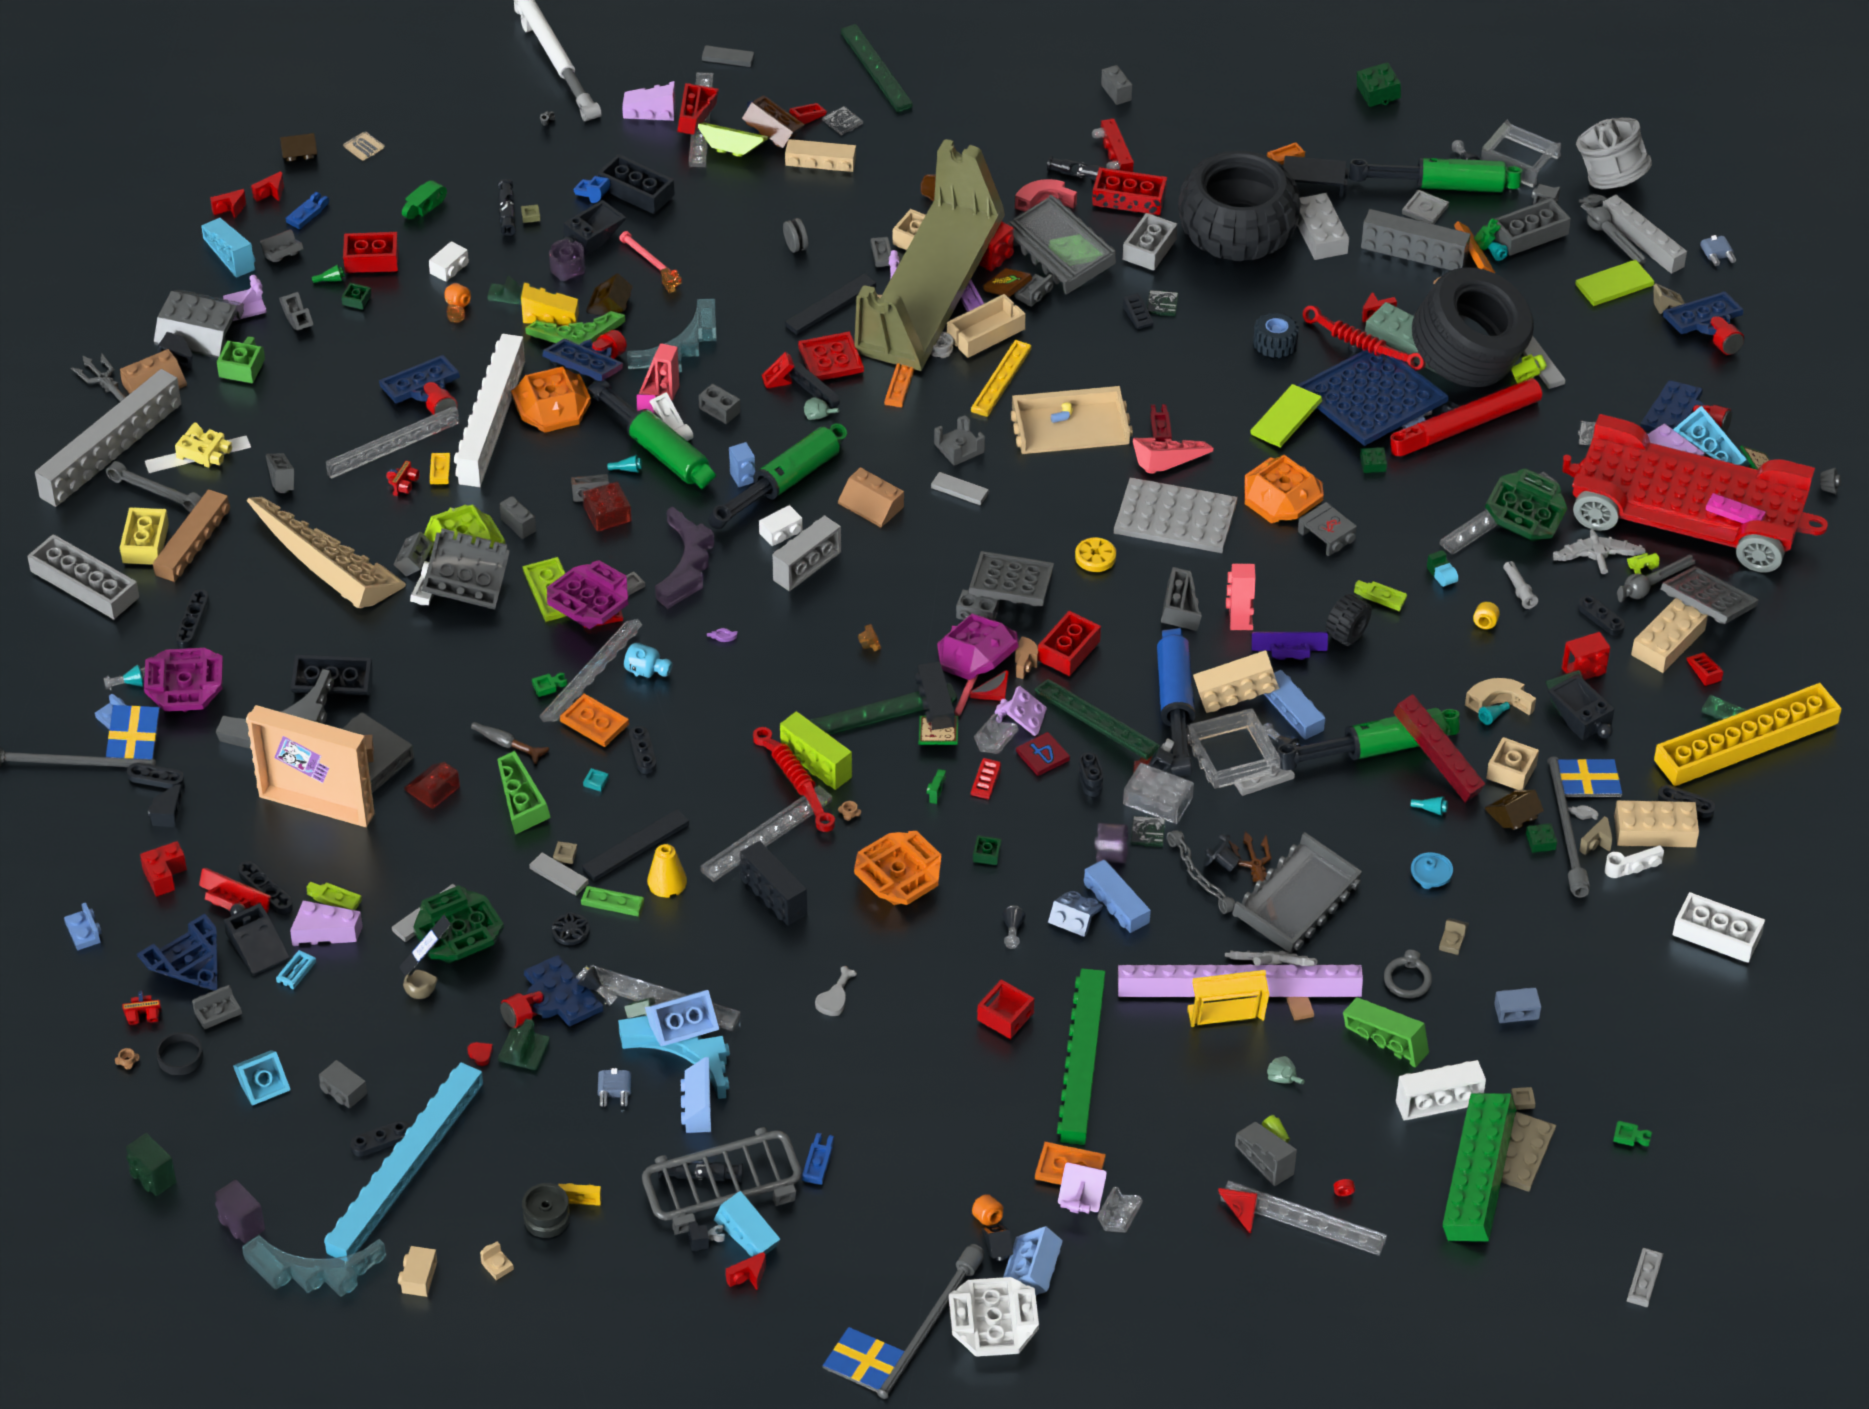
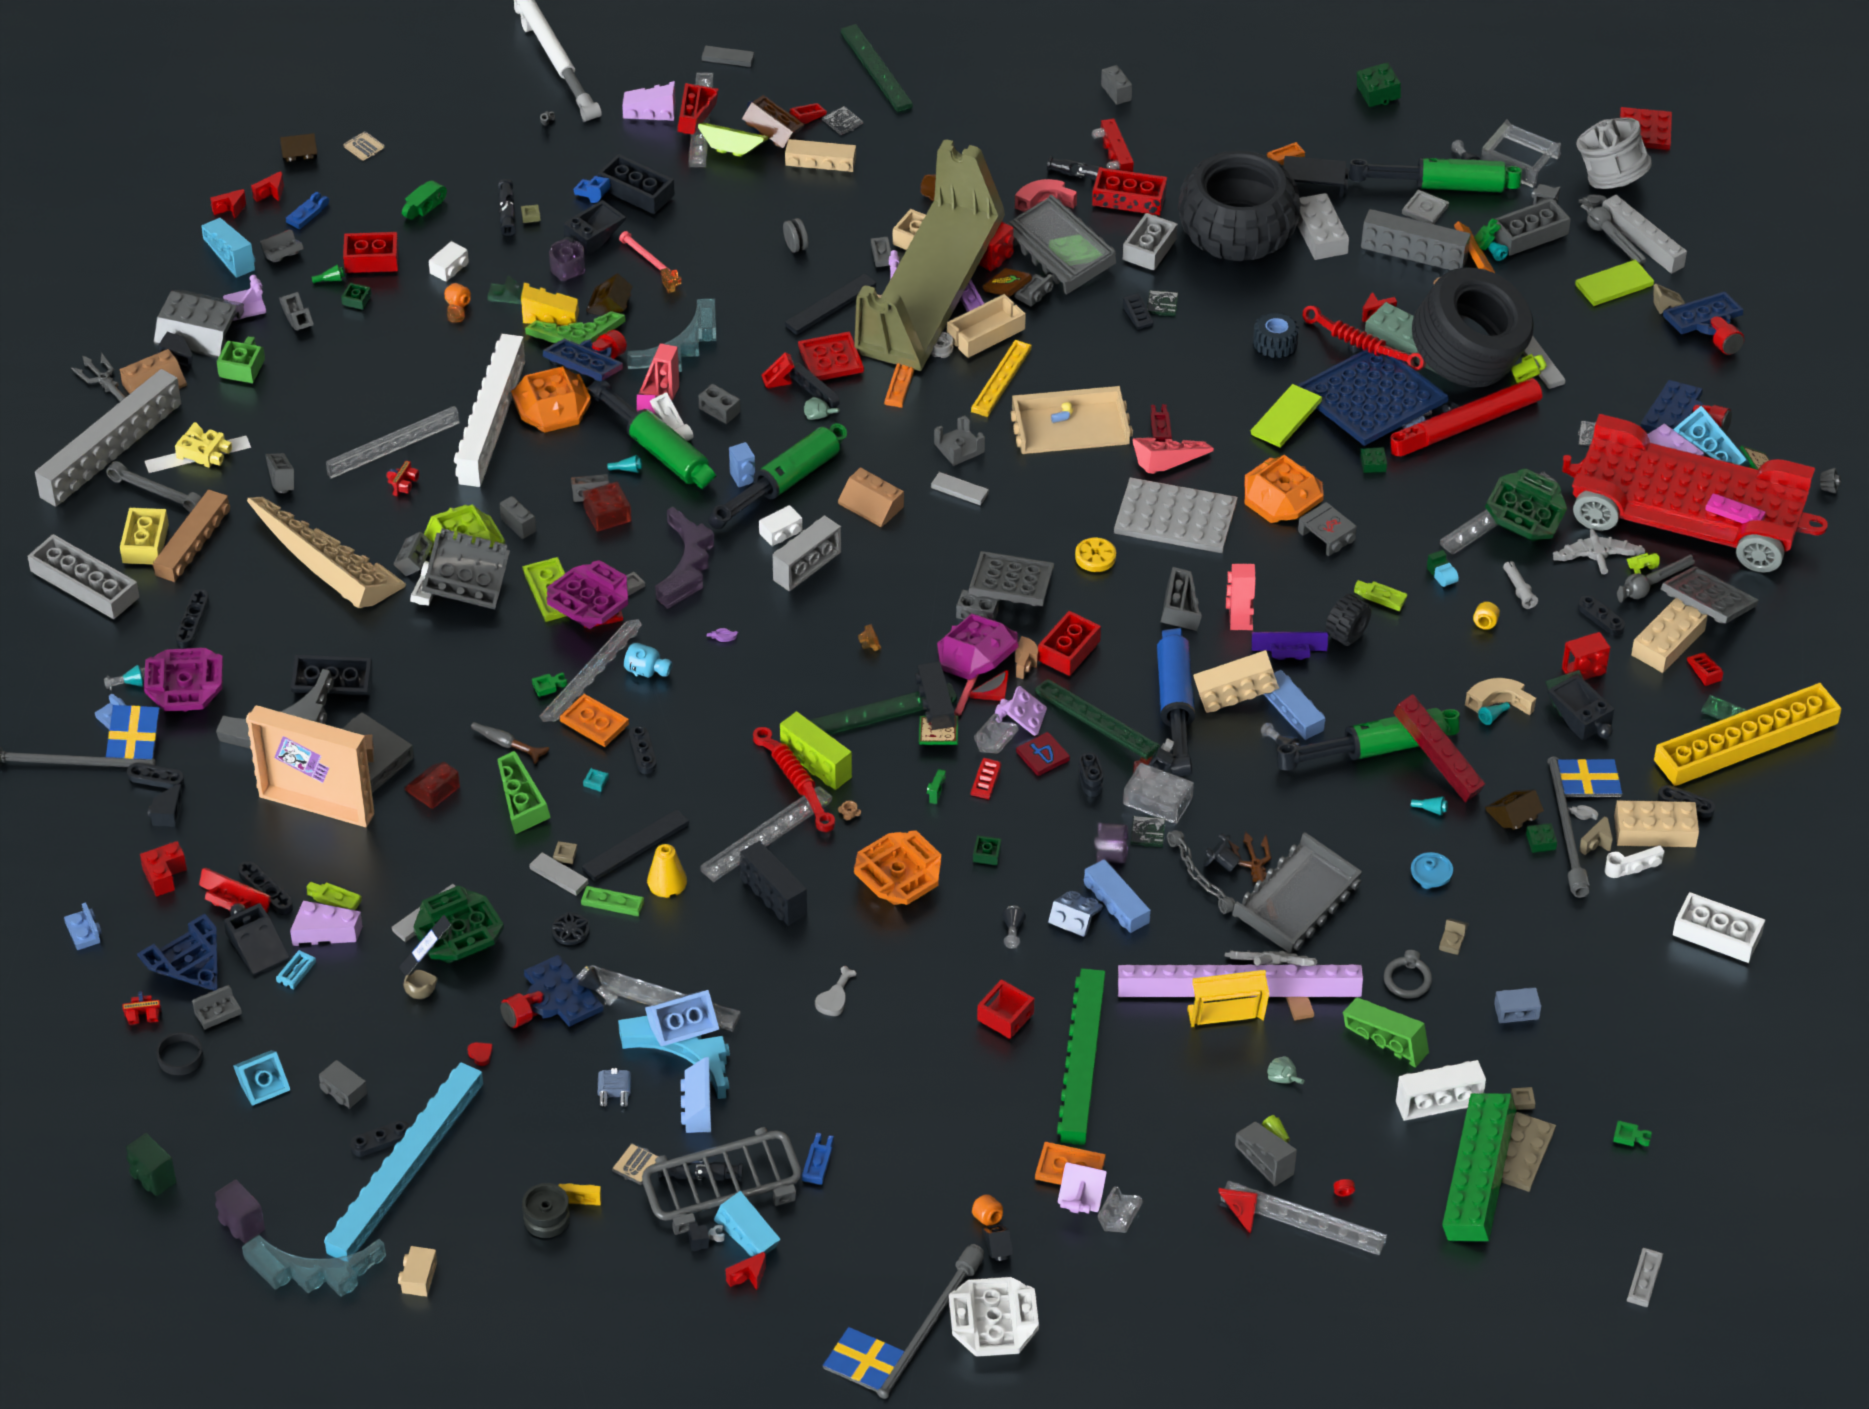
medium nougat plate [115,1048,140,1069] -> none
dark blue plate [379,355,460,420] -> none
yellow plate [430,453,450,484] -> none
tan bracket [480,1241,514,1280] -> none
clear green bracket [498,1019,550,1070] -> none
piece [624,997,656,1019] -> none
light blue slope [1003,1226,1063,1296] -> none
clear window [1187,708,1280,789] -> none
light grey tile [1233,763,1295,796] -> none
tan brick [1486,737,1539,790] -> none
sand blue piece [1700,235,1736,266] -> none
none -> piece [612,1143,659,1185]
none -> red plate [1620,107,1672,150]

